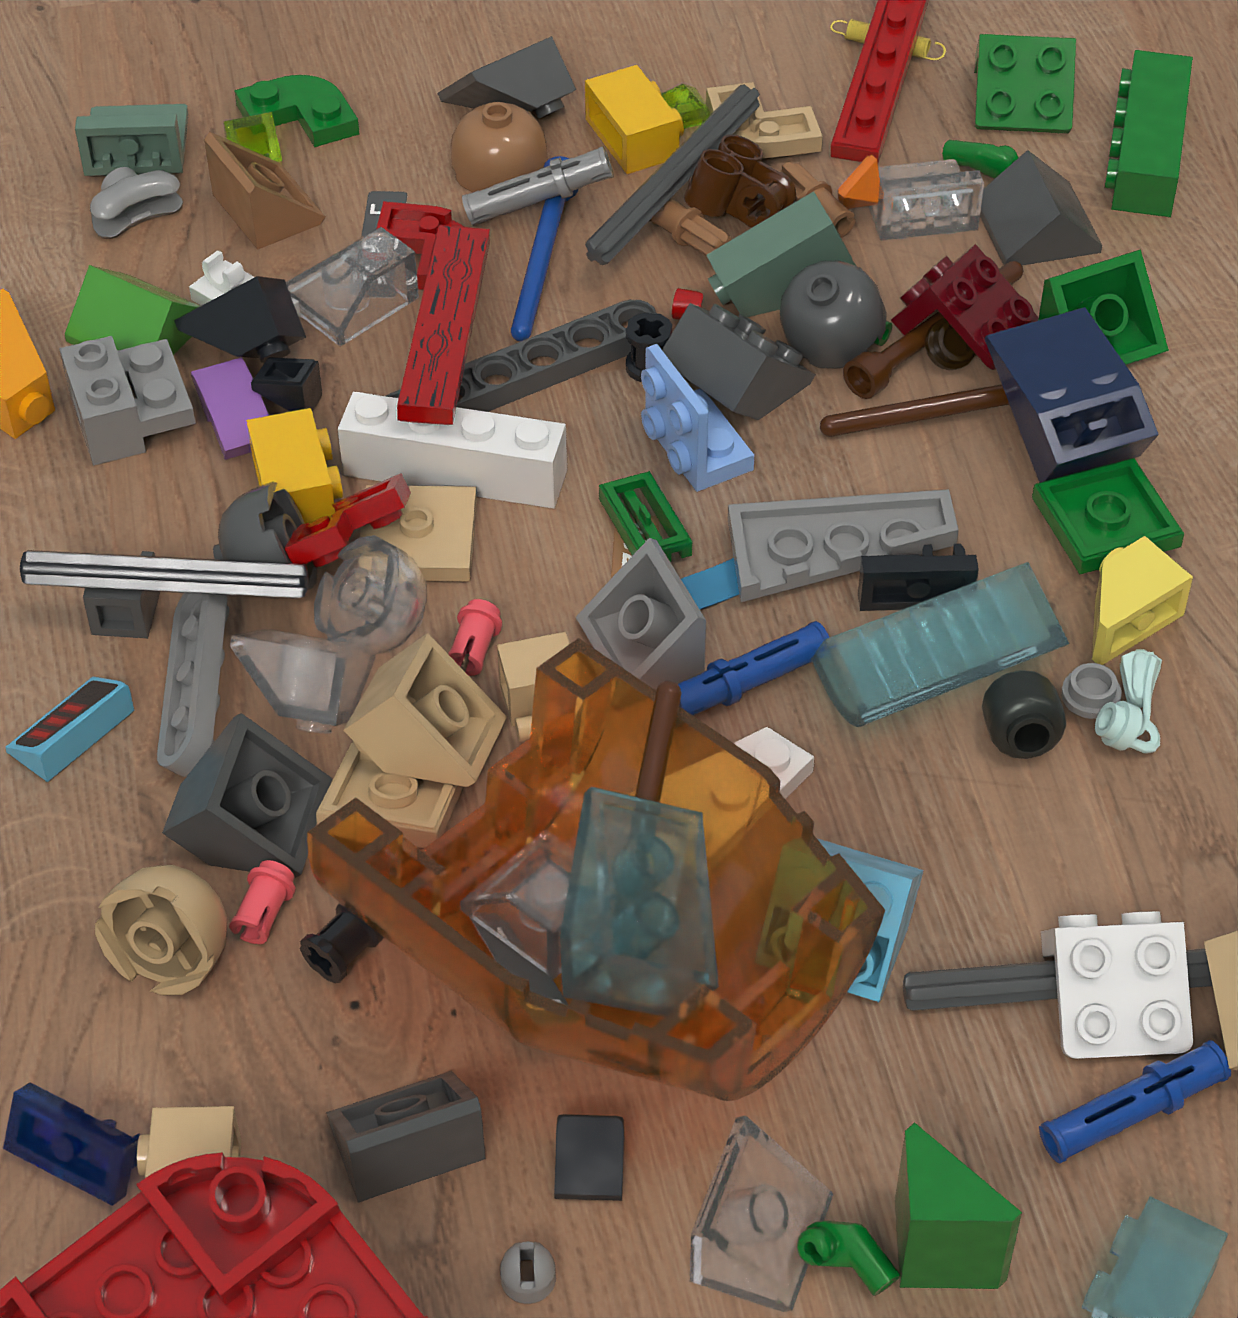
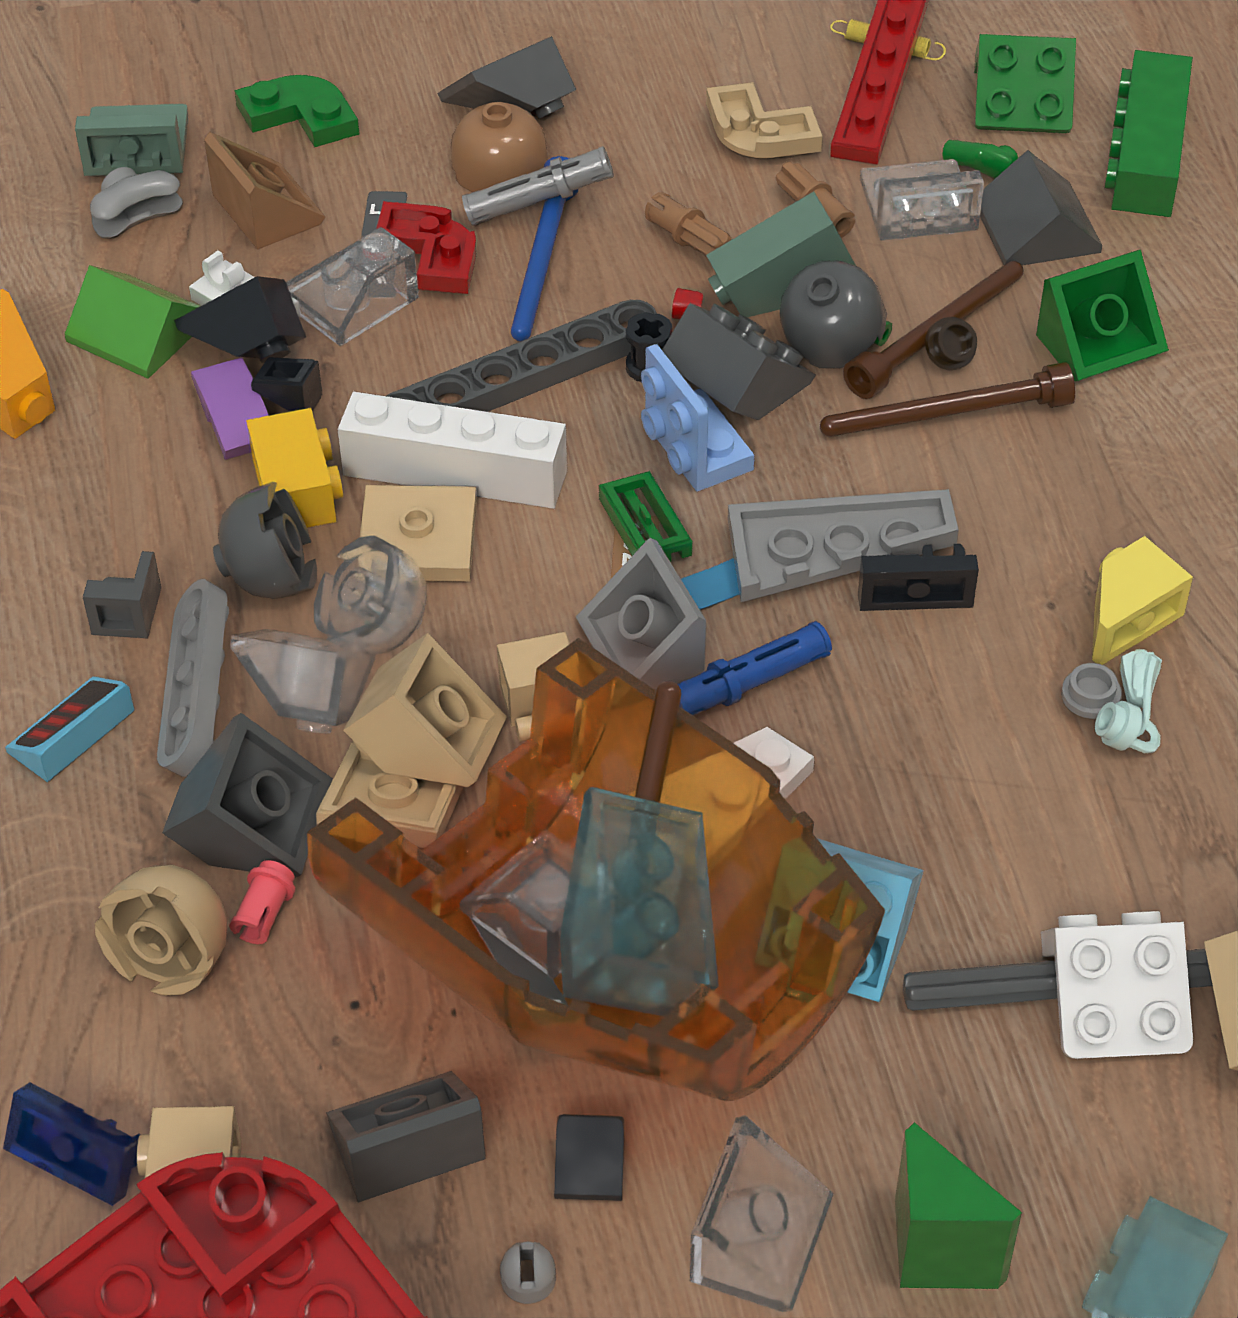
axle [20,550,309,599] -> none
light grey brick [59,336,196,466] -> none
clear neon green slope [223,112,283,162] -> none
red plate [284,473,411,567] -> none
black bush [300,898,384,983] -> none
red tile [397,225,490,425] -> none
coral pin [448,599,502,676] -> none
yellow piece [585,65,684,174] -> none
dark grey axle [585,84,760,265] -> none
clear neon green slope [661,84,710,129] -> none
reddish brown piece [684,135,797,228] -> none
green arm [797,1221,901,1296] -> none
clear light blue brick [811,562,1070,727] -> none
orange slope [838,155,883,209] -> none
dark red bracket [891,244,1039,370] -> none
pearl dark grey head [982,670,1066,759] -> none
dark blue slope [984,307,1159,483] -> none
green plate [1032,458,1184,575] -> none
blue pin [1039,1040,1231,1164] -> none

